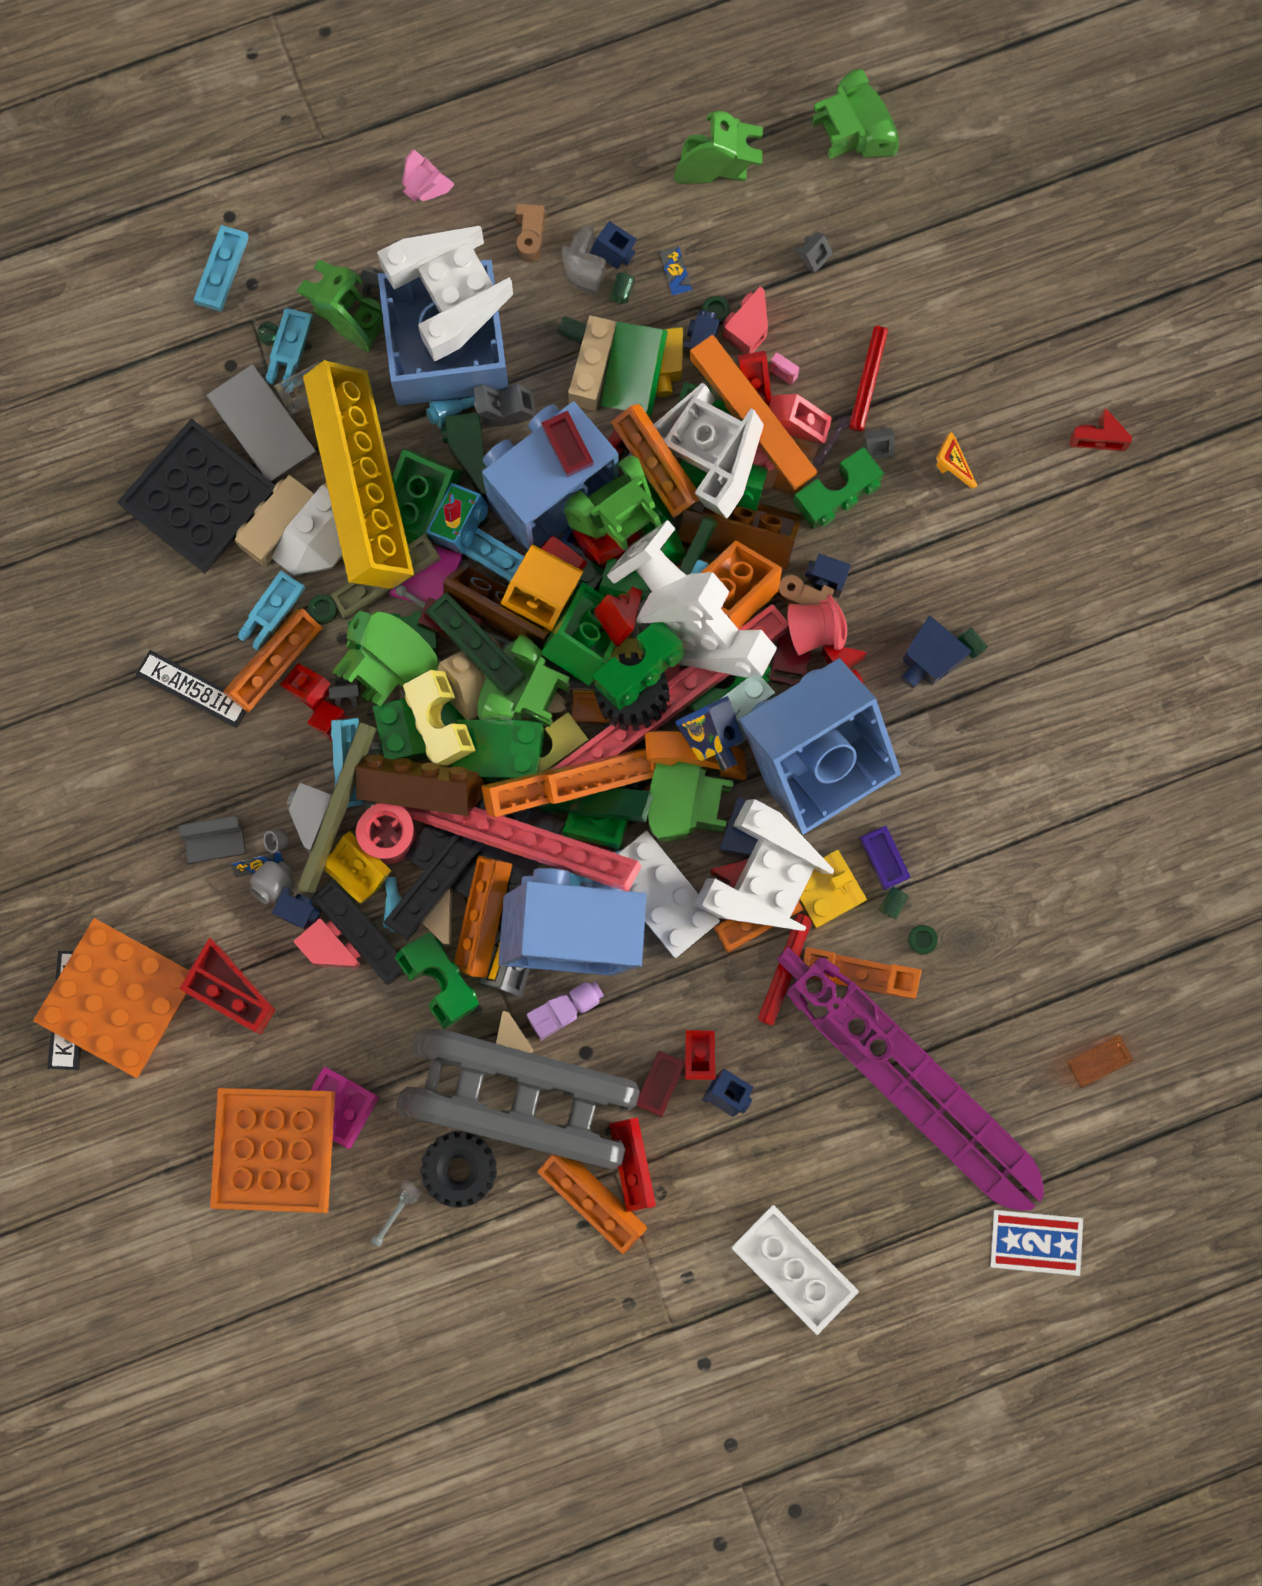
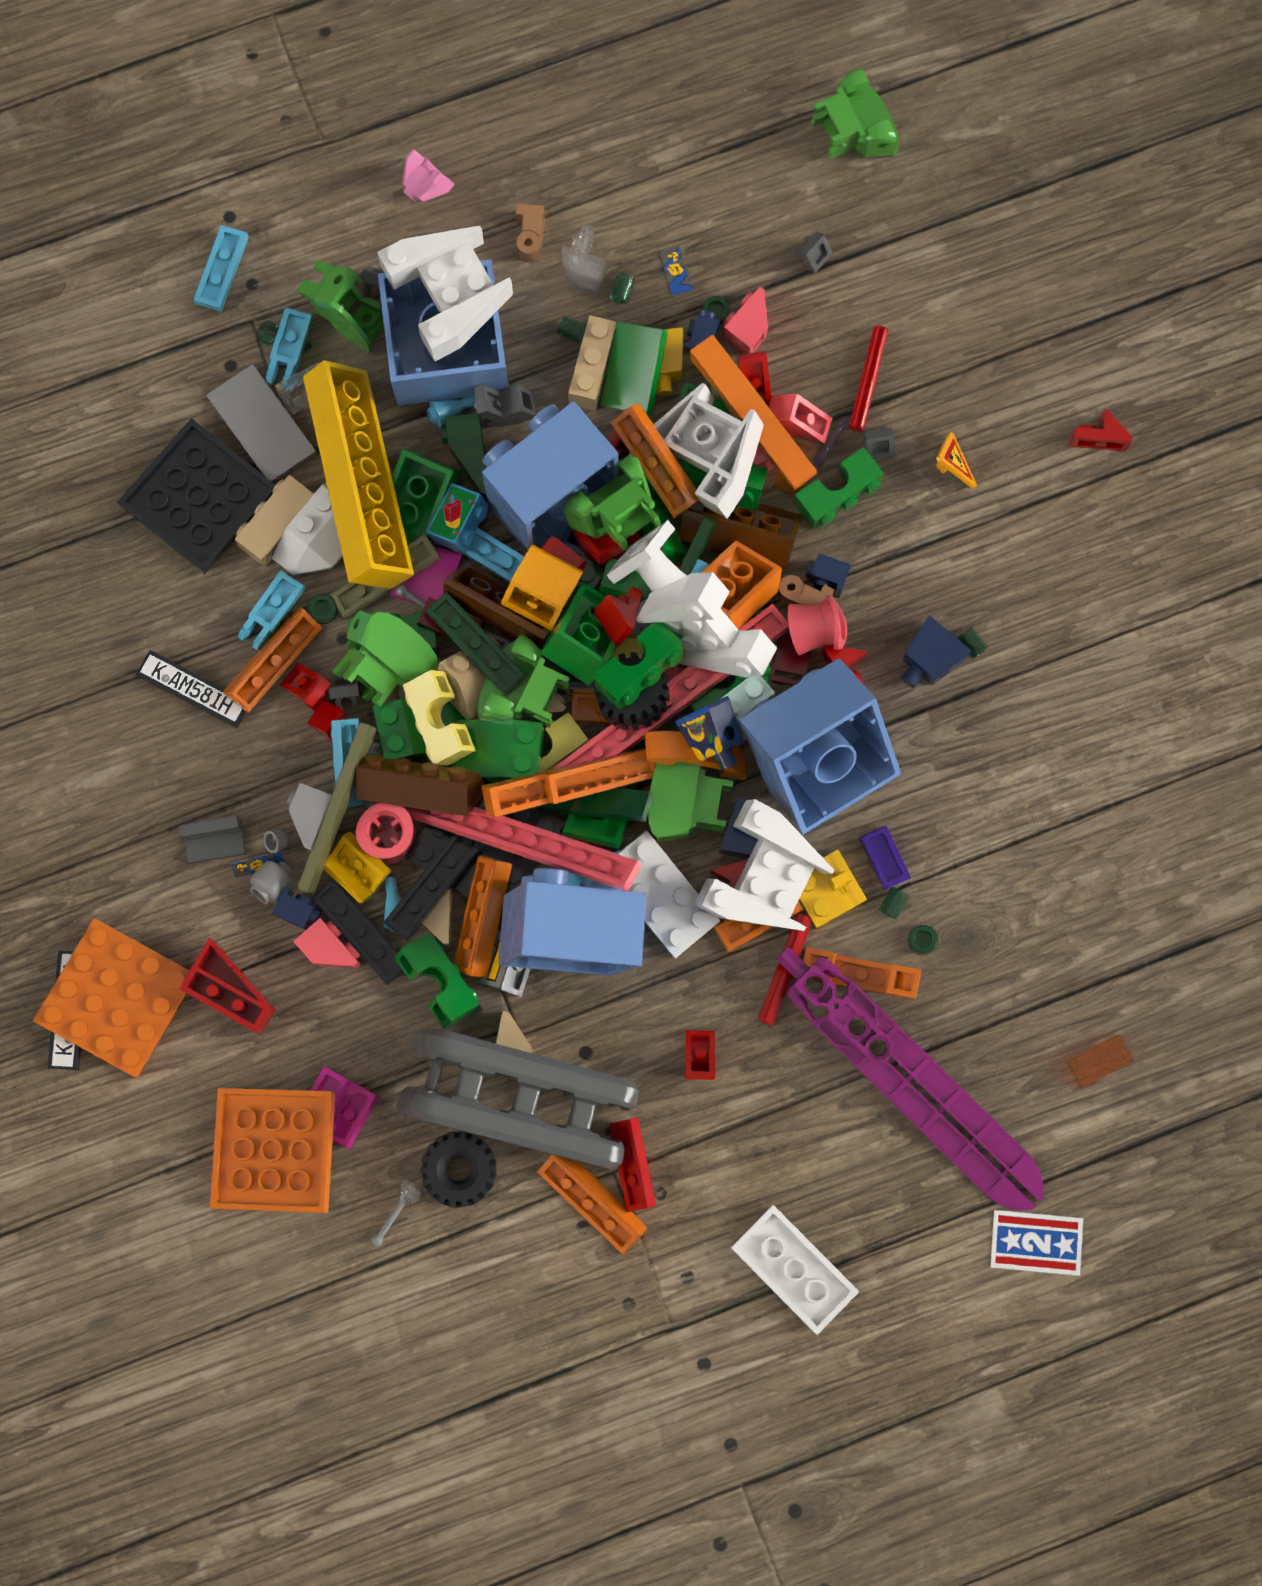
lavender piece [526,981,604,1041] -> none
dark red tile [541,410,594,477] -> none
dark blue brick [589,221,637,270] -> none
dark red tile [636,1051,685,1117] -> none
bright green piece [674,111,763,184] -> none
dark blue brick [701,1068,754,1117] -> none
bright pink tile [769,352,800,385] -> none

